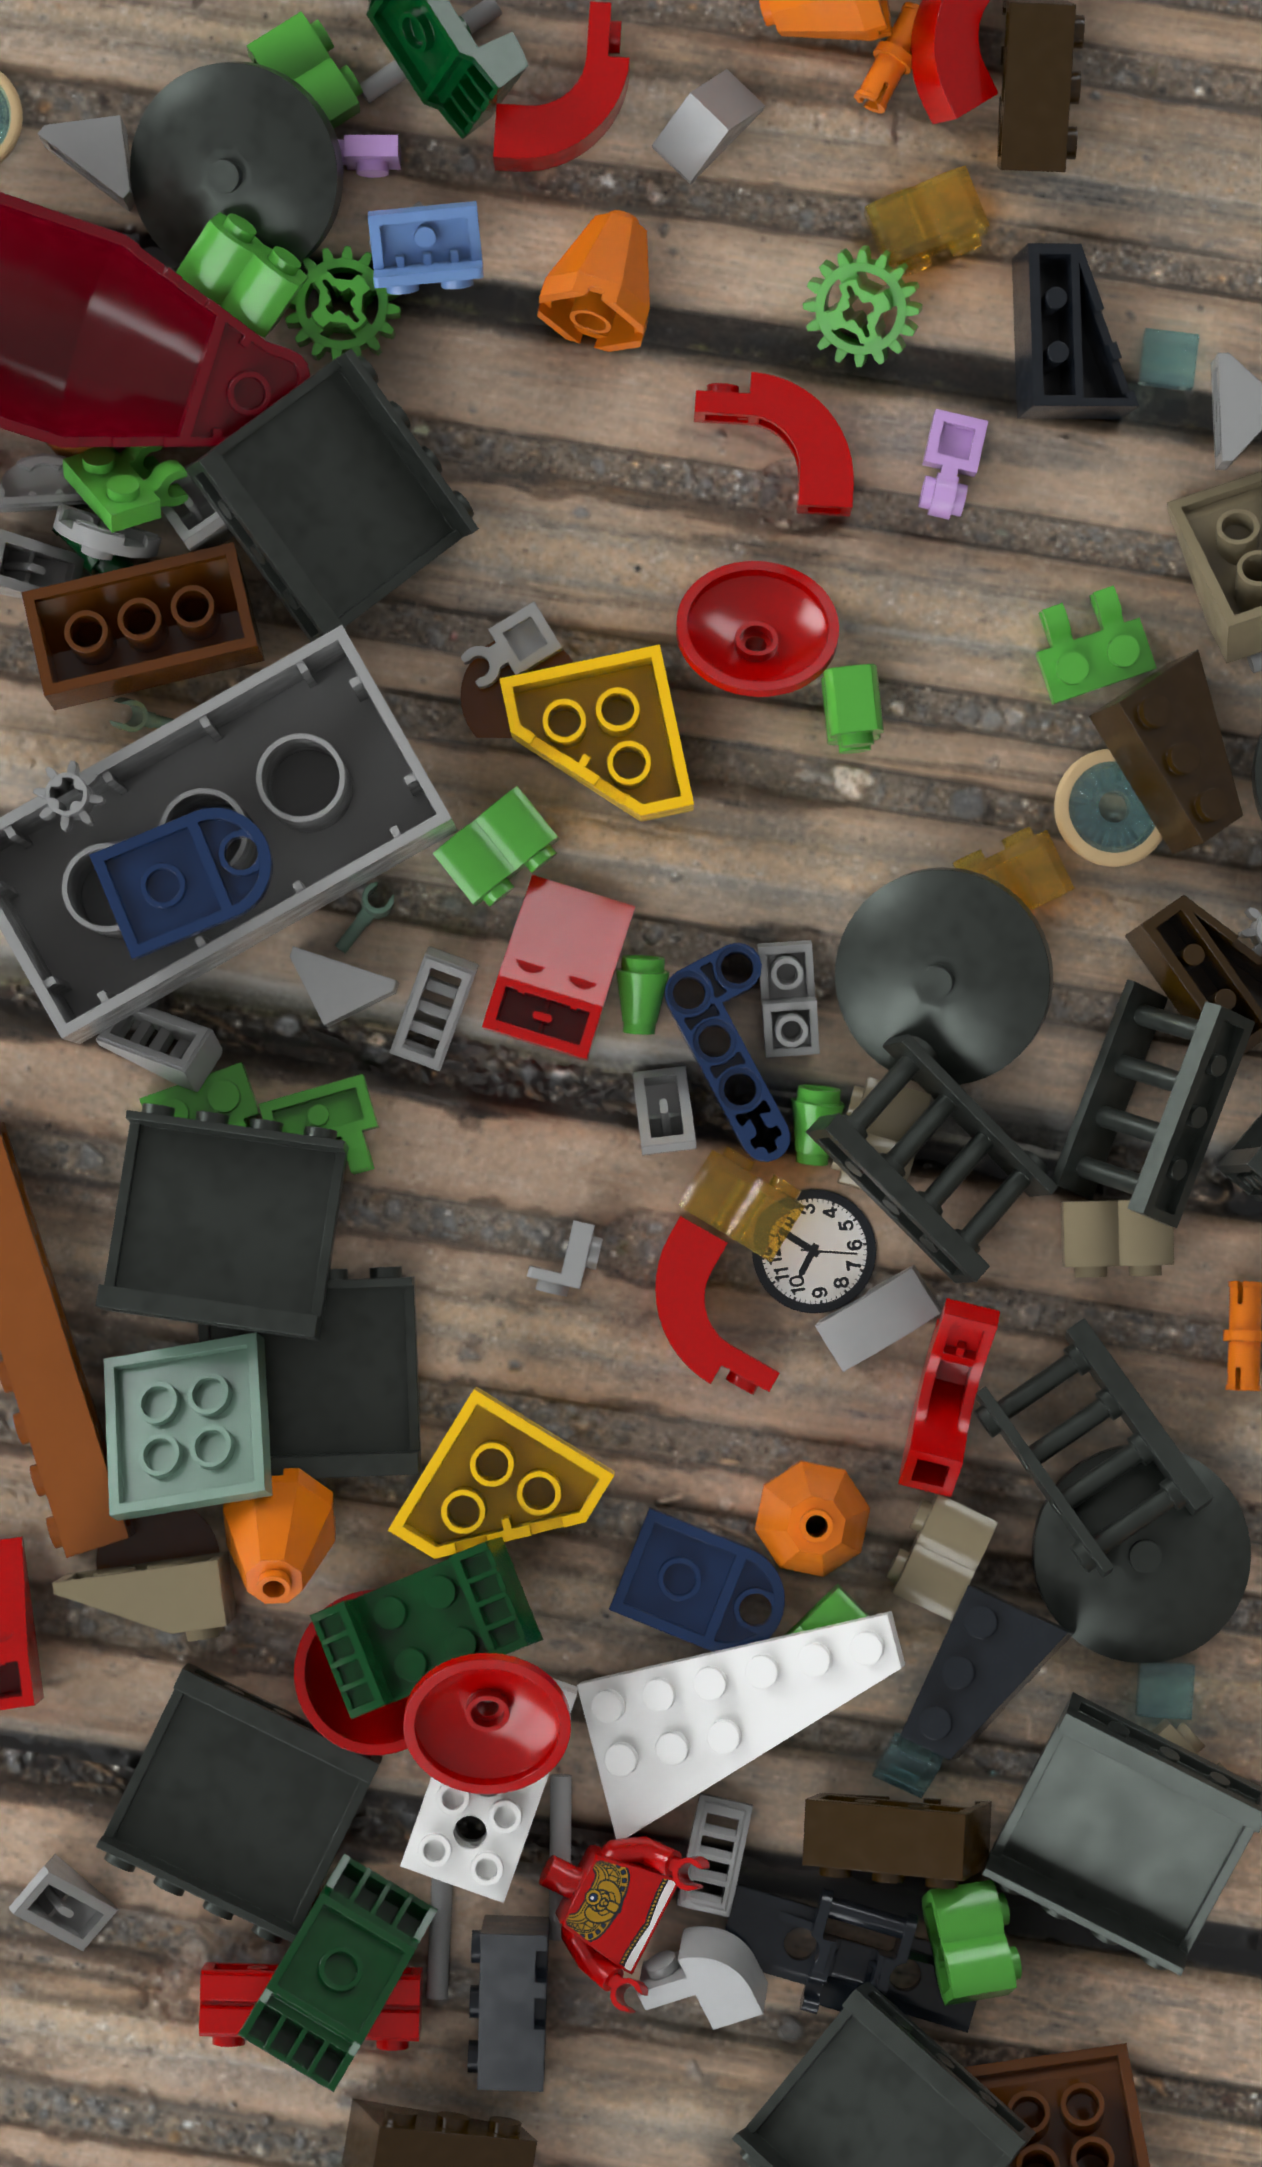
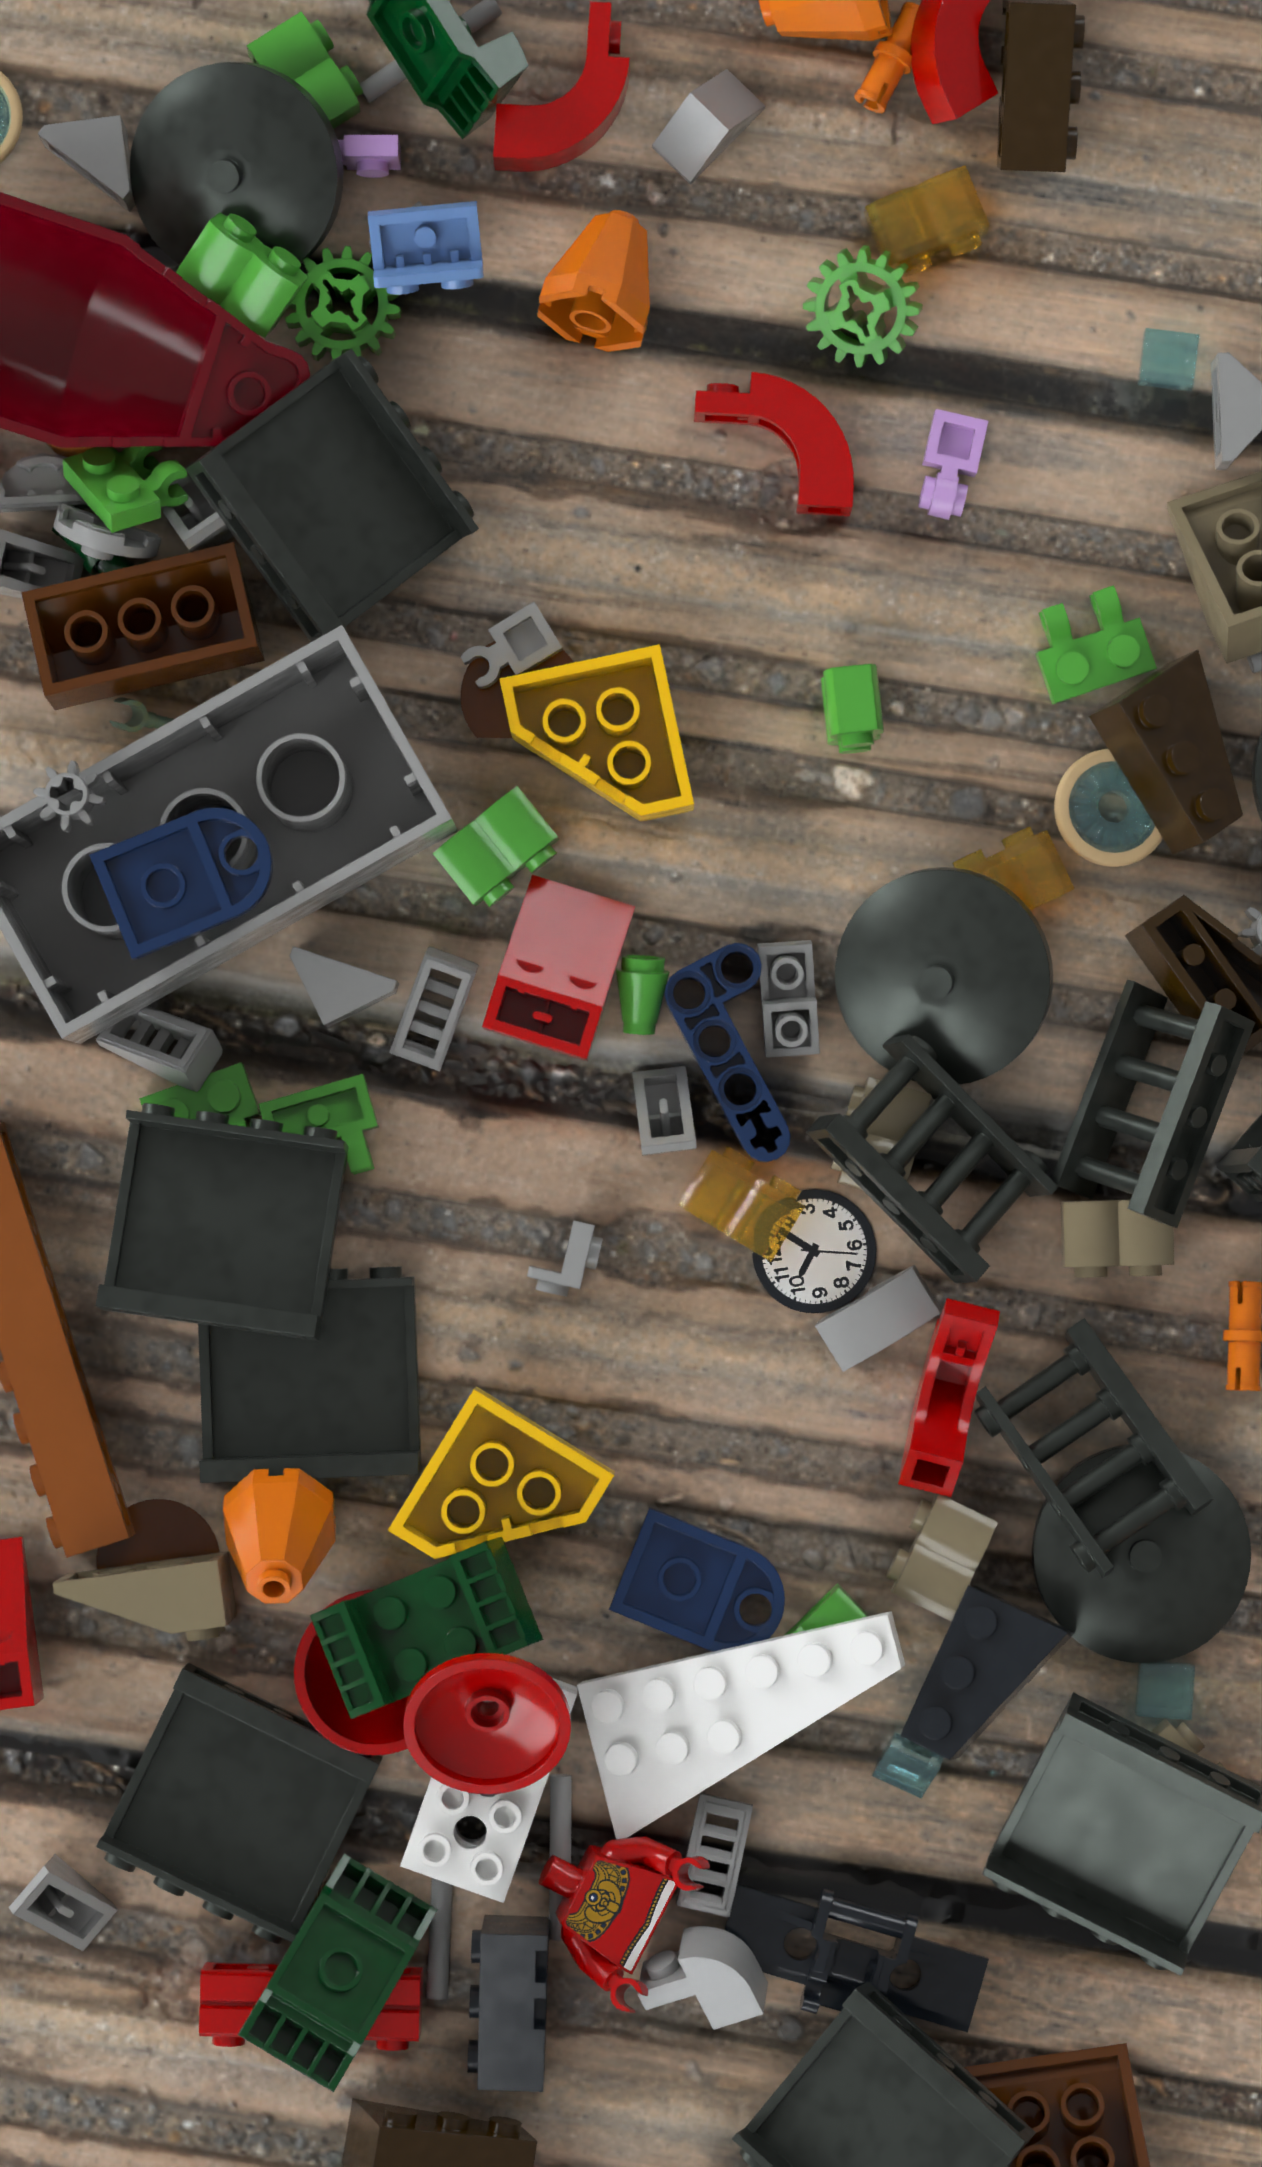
sand green plate [103,1332,273,1521] -> none
sand green hand [335,882,394,953] -> none
red arch [655,1216,780,1395] -> none
red dish [676,561,839,697] -> none
orange cone [754,1460,870,1577] -> none
bright green cone [791,1084,845,1166] -> none
dark brown wedge [802,1793,992,1889] -> none
bright green brick [922,1879,1022,2006] -> none
black wedge [1012,243,1139,419] -> none

